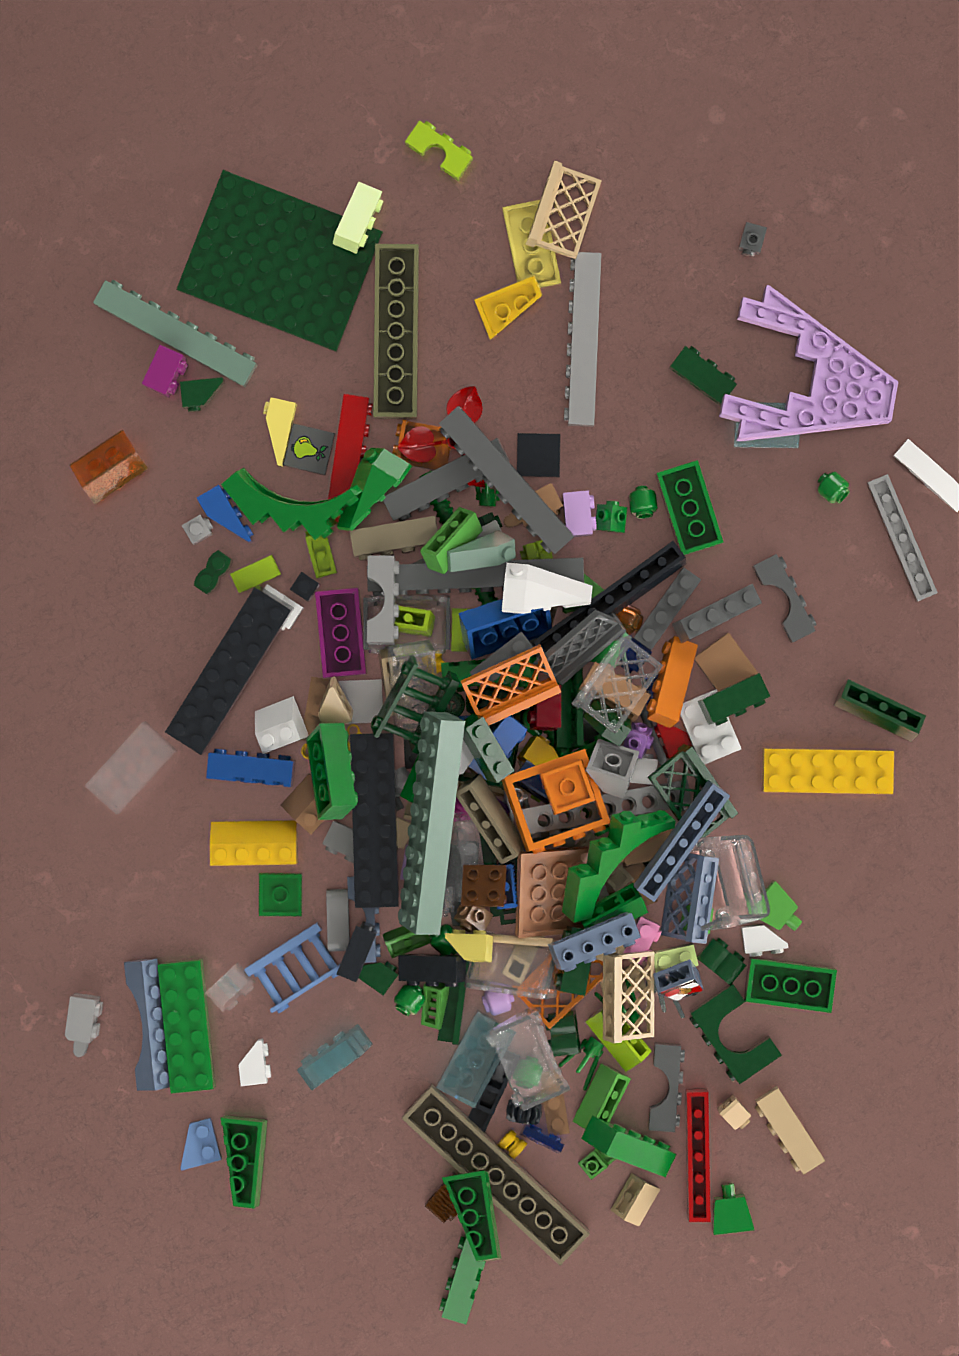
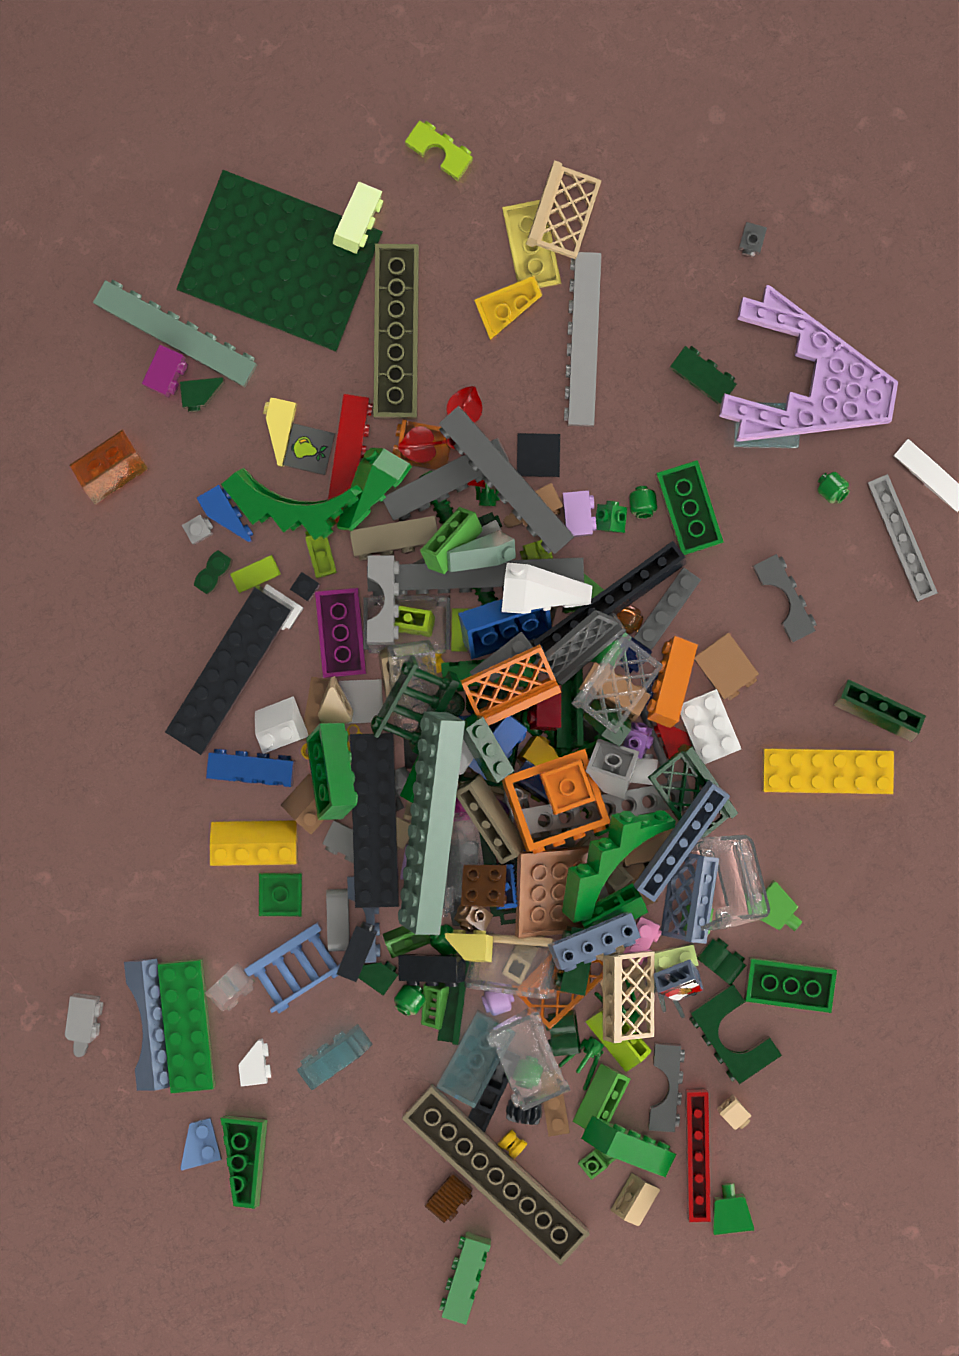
clear brick [85,722,177,815] -> none
green wedge [442,1170,501,1262] -> none
clear blue plate [519,1125,564,1153] -> none
dark grey brick [672,584,762,643] -> none
dark green brick [698,673,771,726] -> none
white slope [741,924,788,957] -> none
tan brick [755,1086,825,1175] -> none

